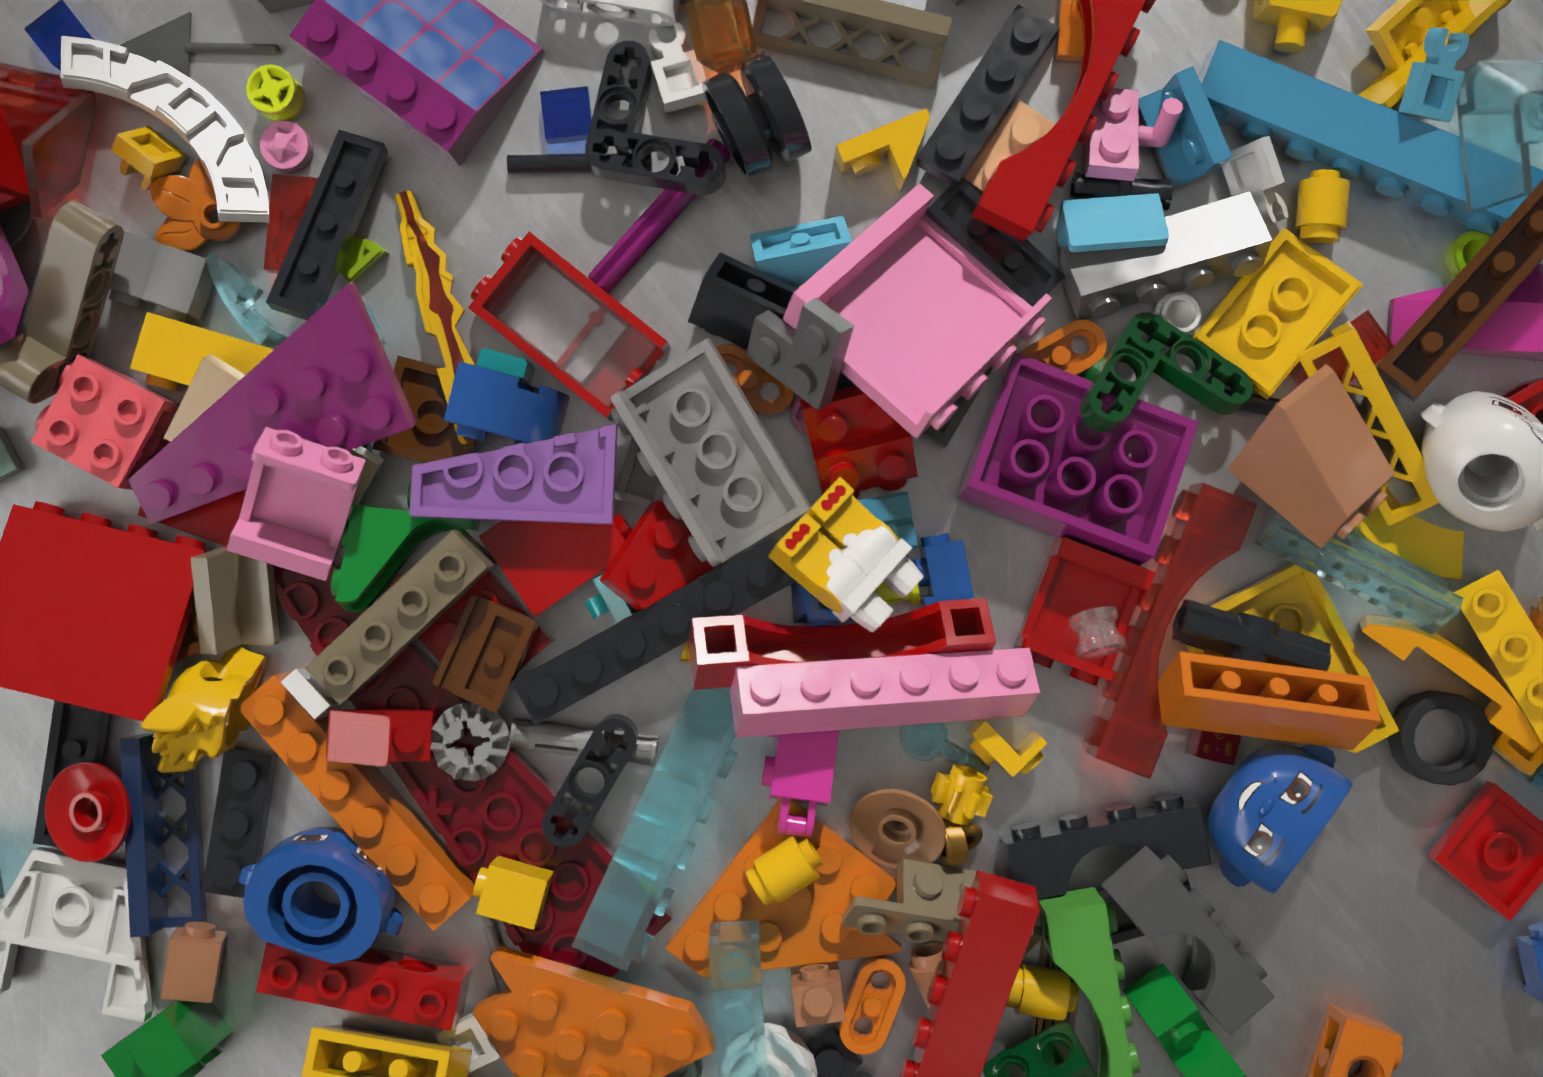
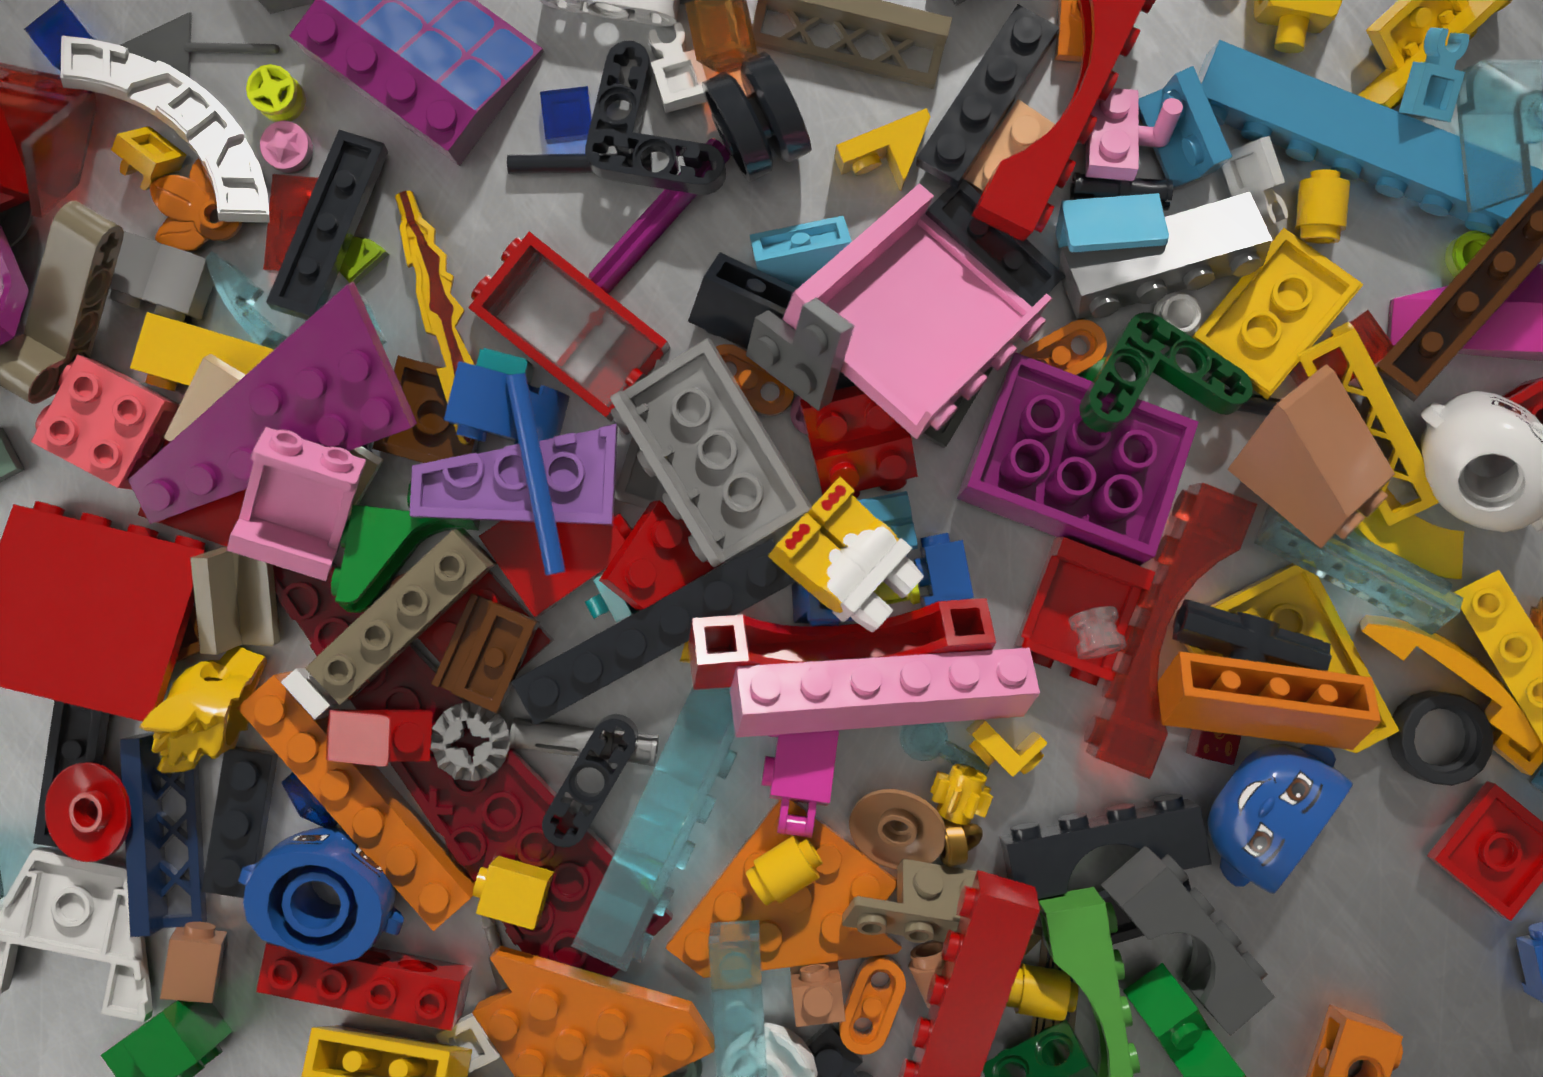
none -> clear blue tile [281,772,338,828]
none -> blue bar [506,373,566,576]

